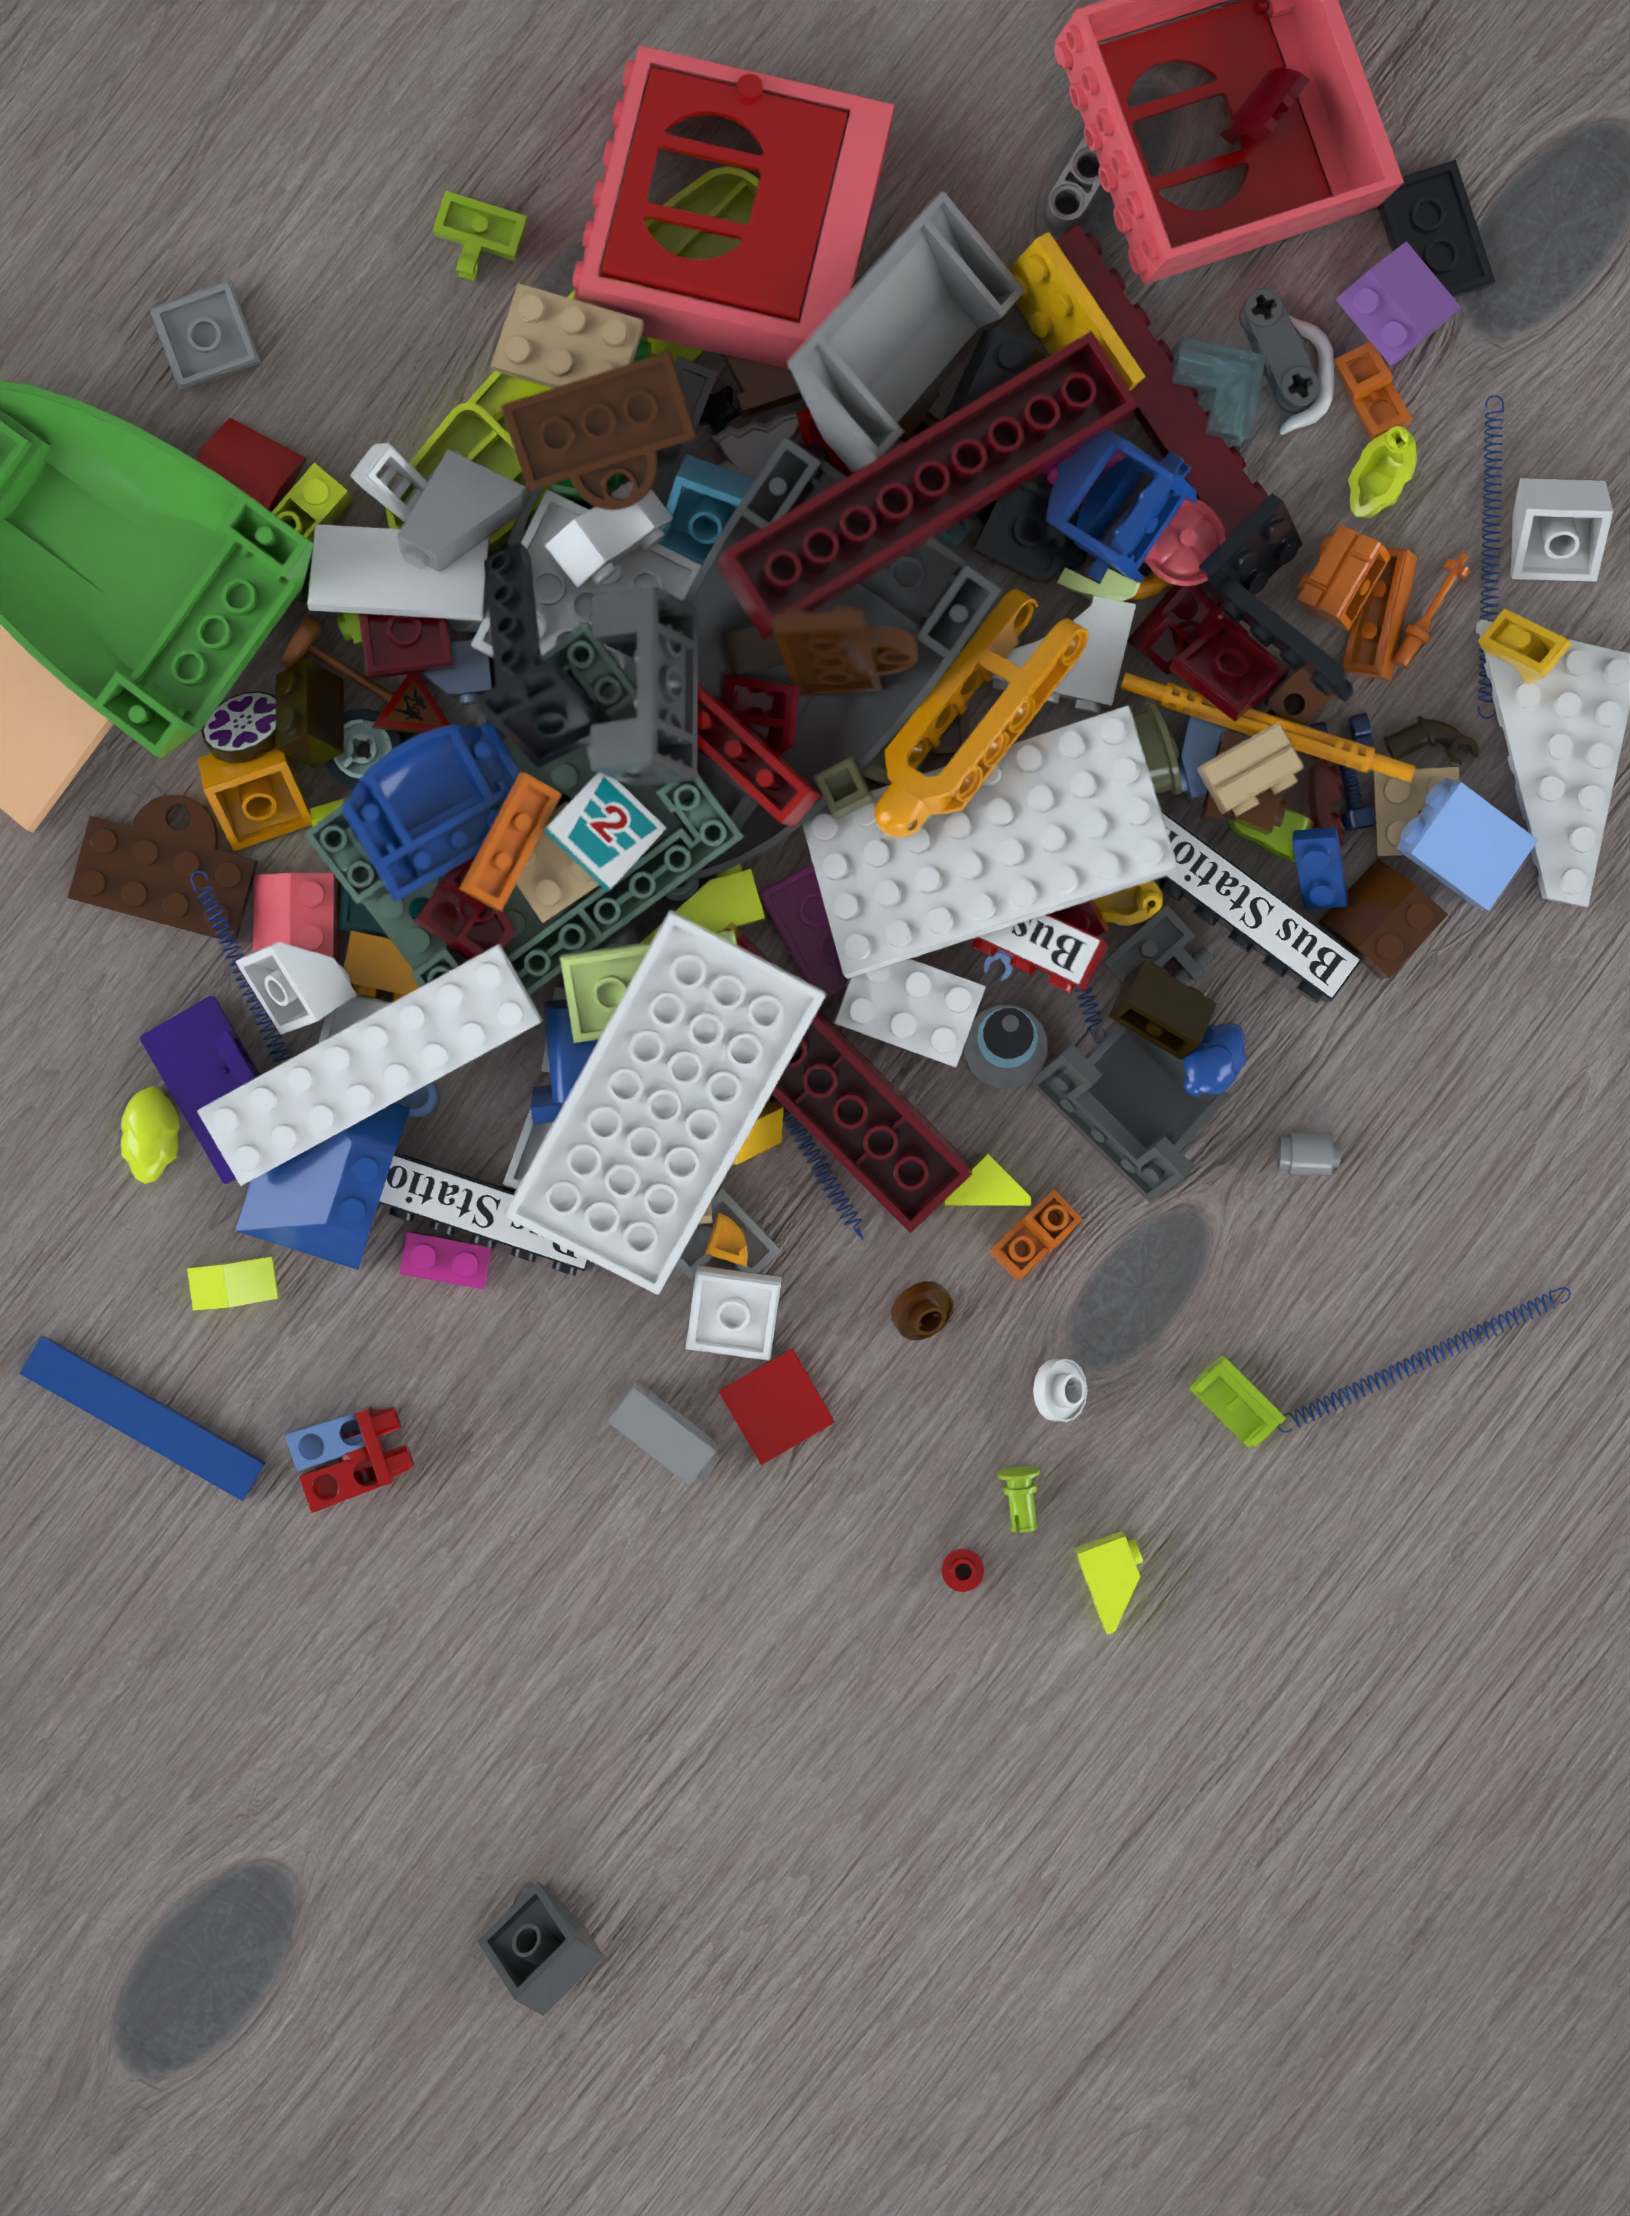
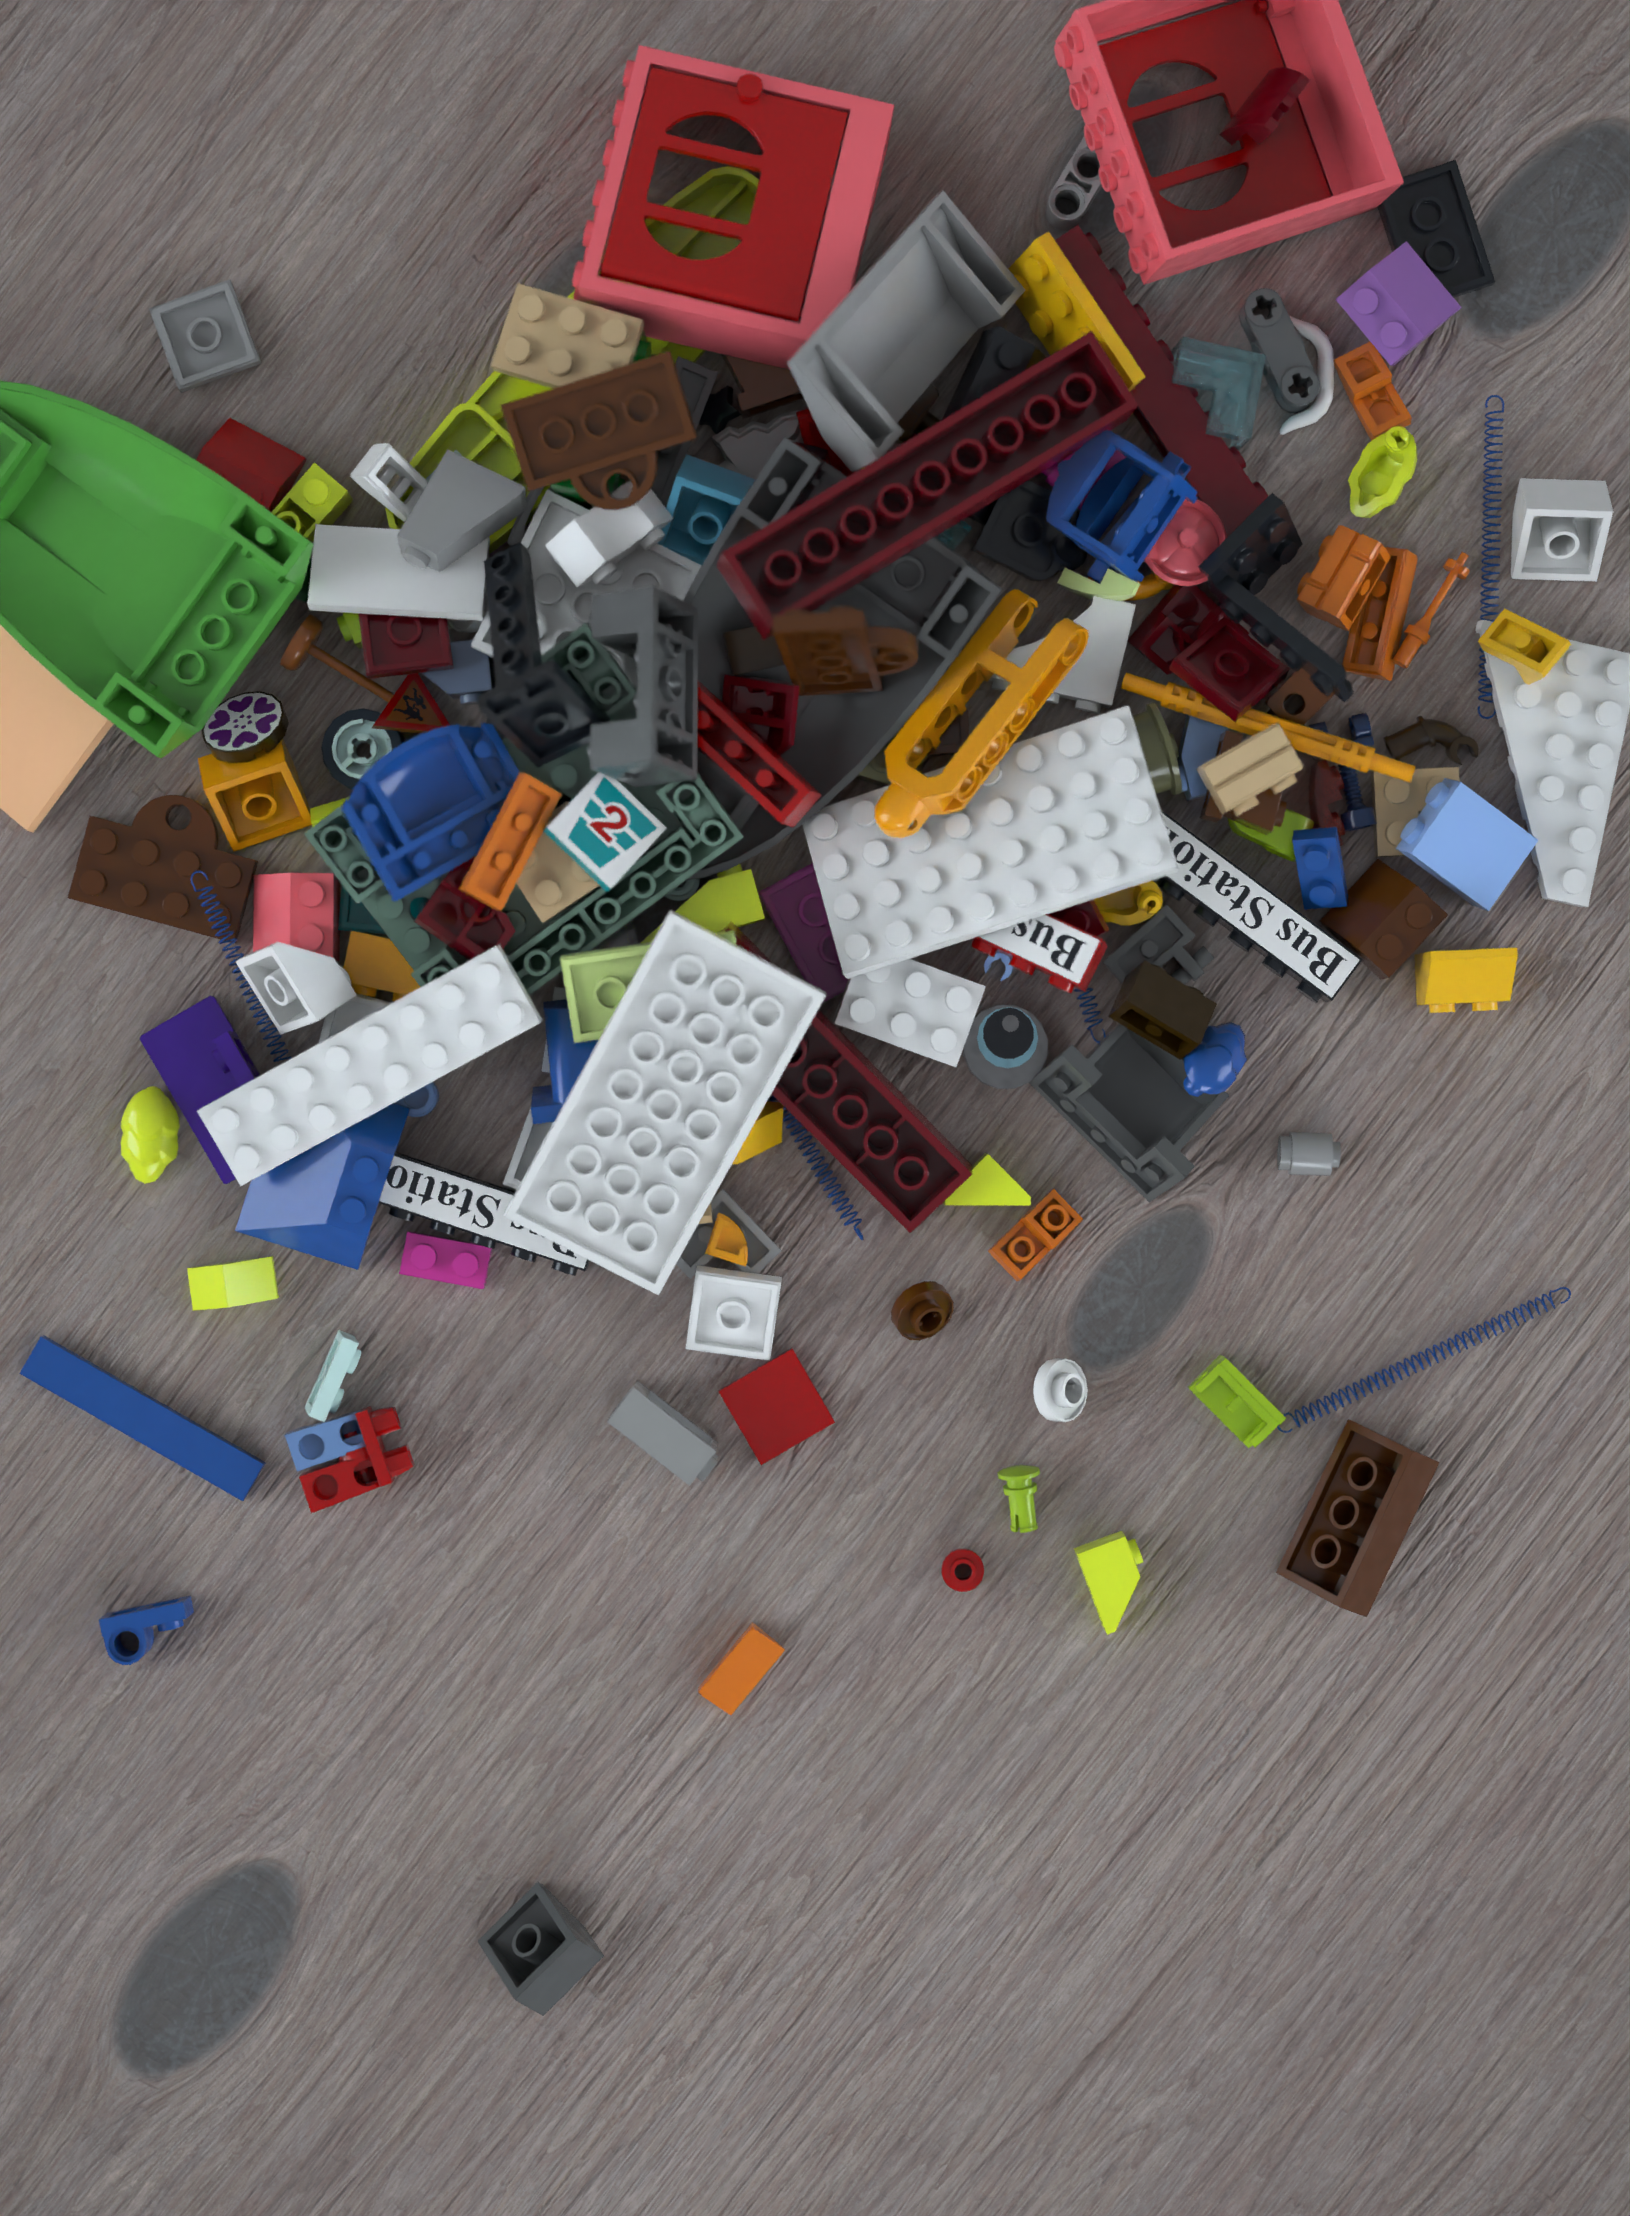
dark brown brick [275,659,344,769] -> none
lime plate [432,190,528,282] -> none
olive slope [813,756,875,819] -> none
none -> blue plate [99,1595,194,1665]
none -> light aqua plate [305,1330,361,1422]
none -> orange slope [698,1622,785,1715]
none -> reddish brown slope [1276,1419,1440,1617]
none -> yellow slope [1414,948,1518,1013]

